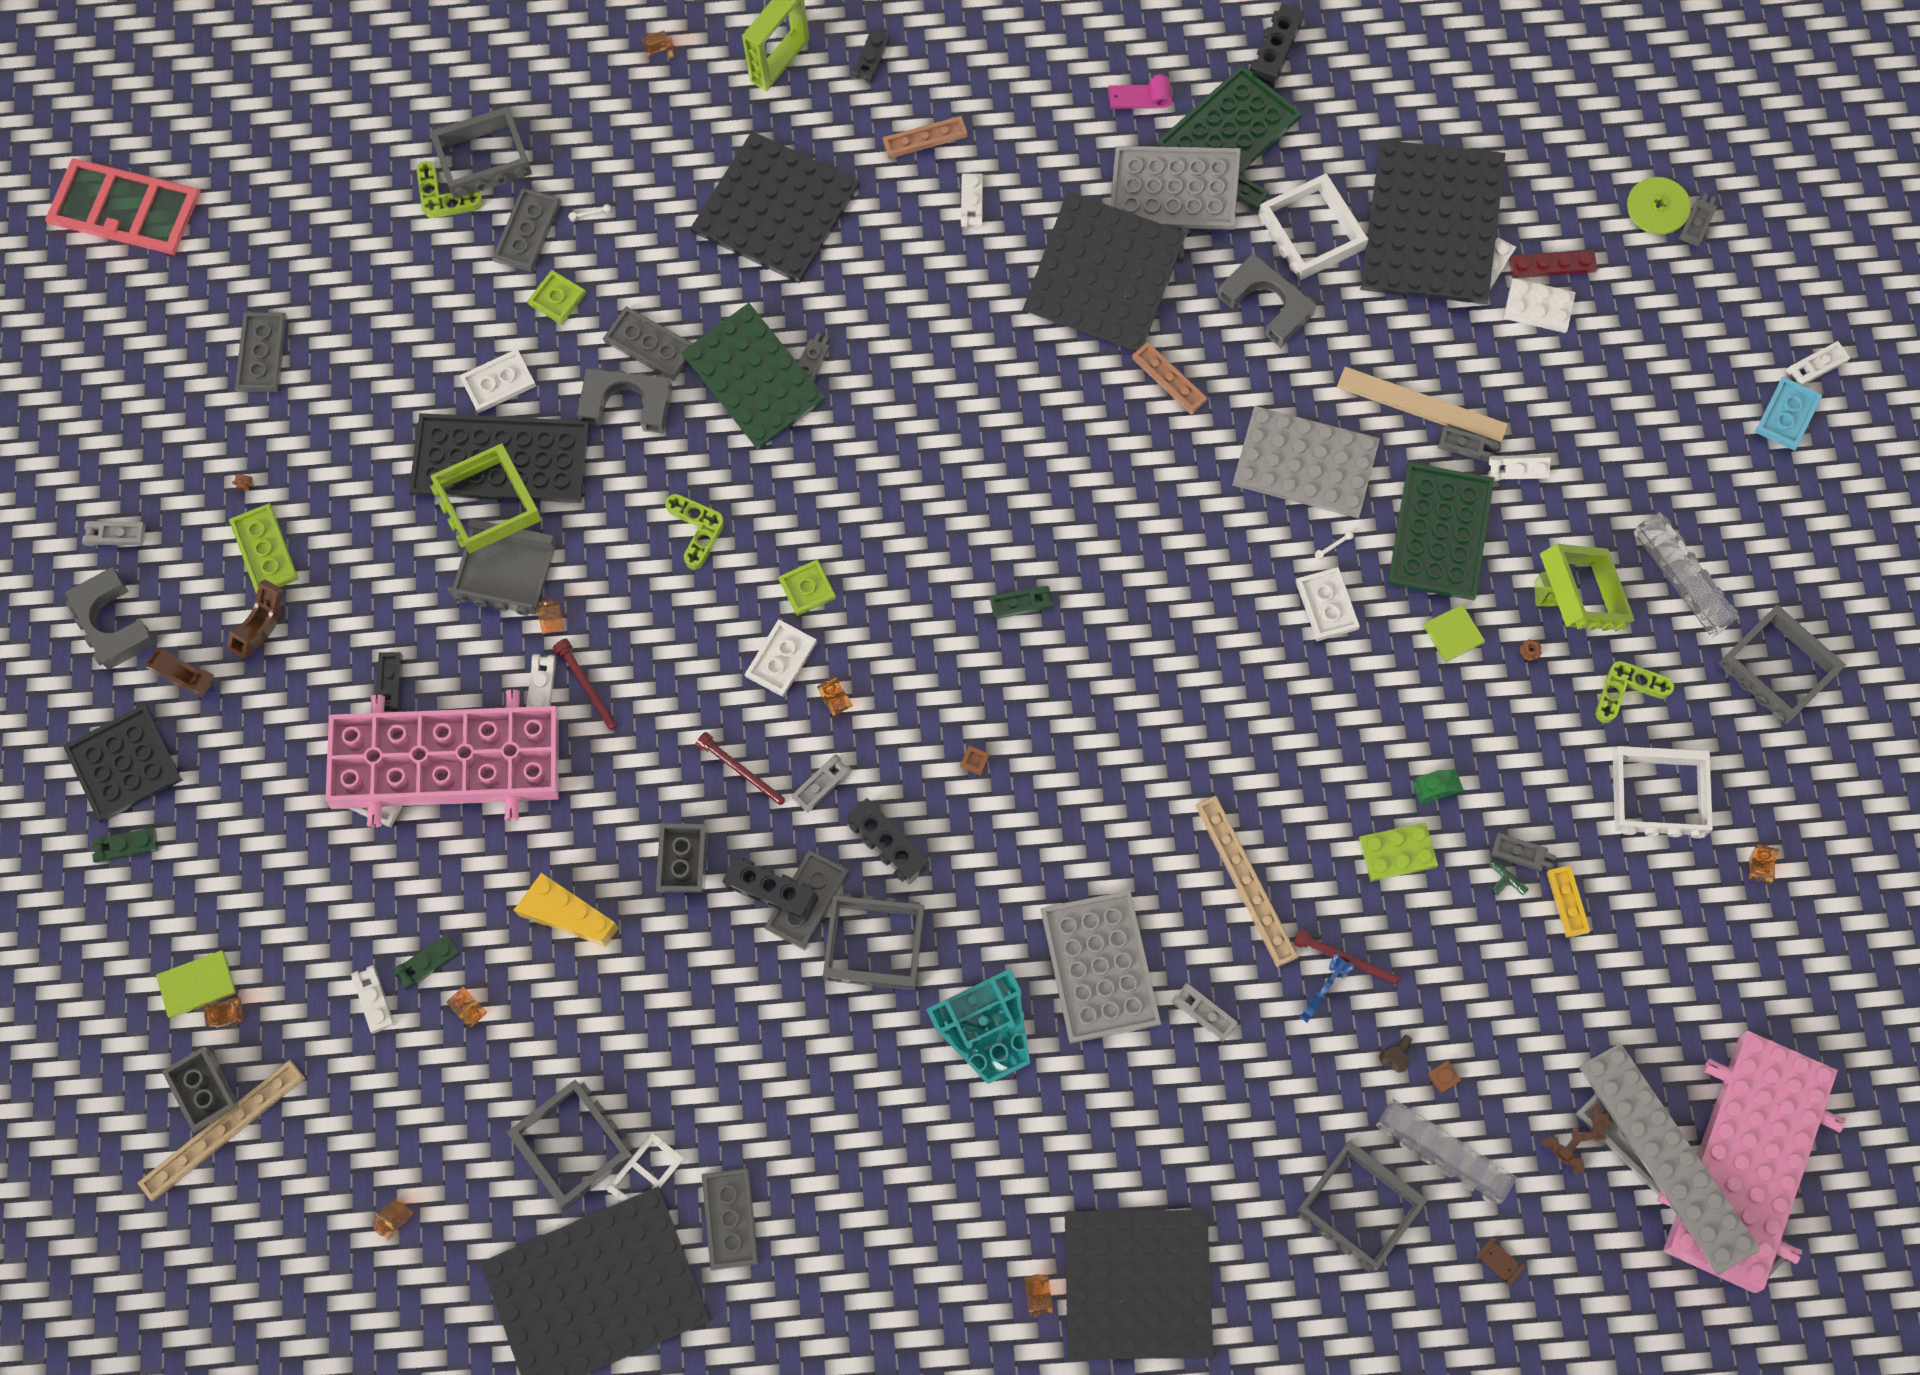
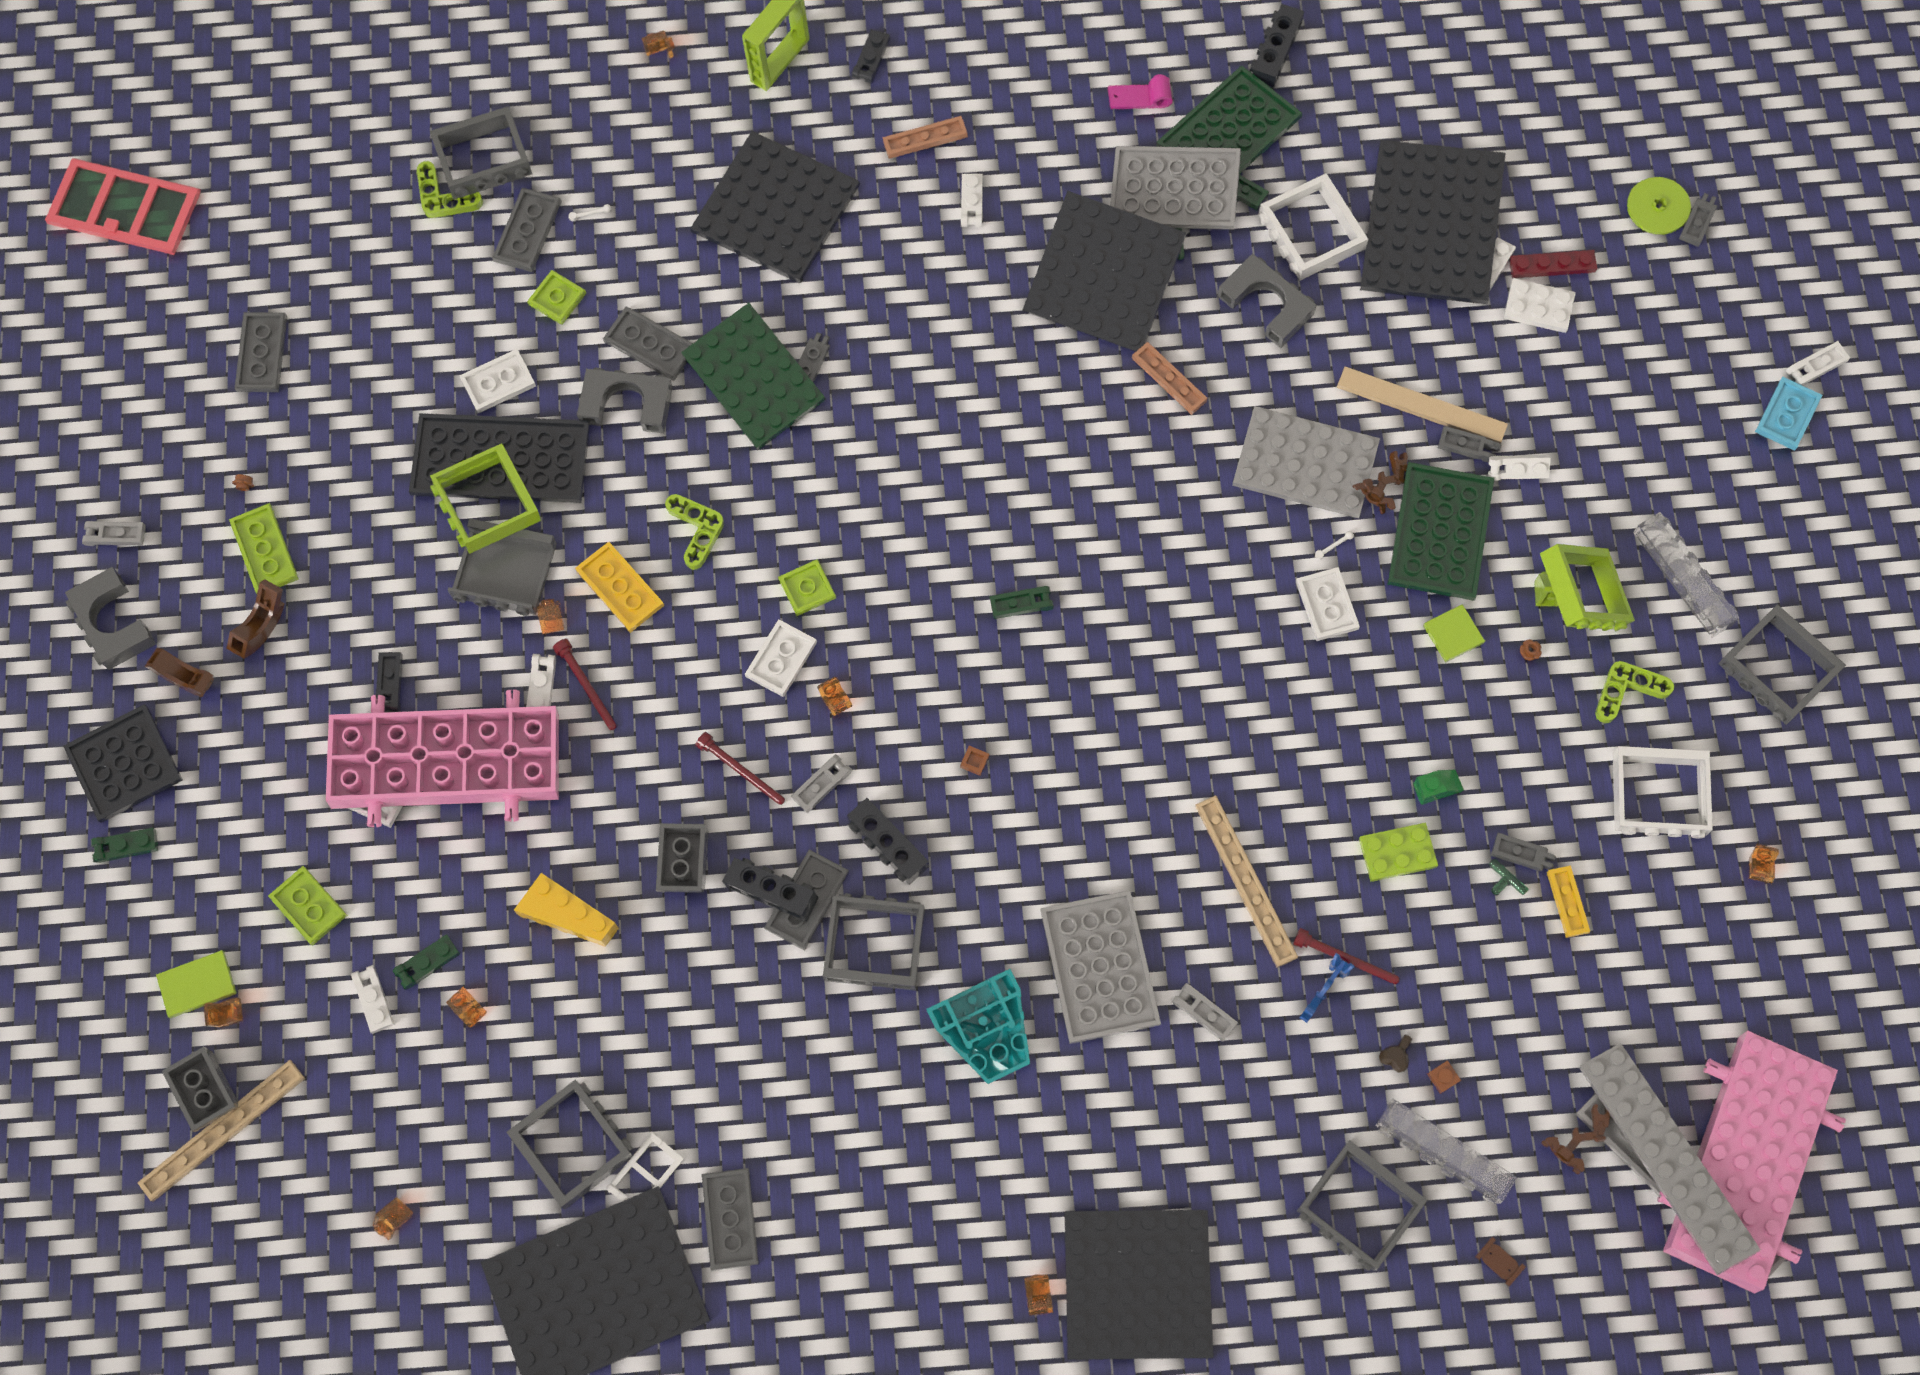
none -> lime tile [268,866,347,946]
none -> yellow plate [575,542,664,633]
none -> reddish brown piece [1352,451,1408,514]

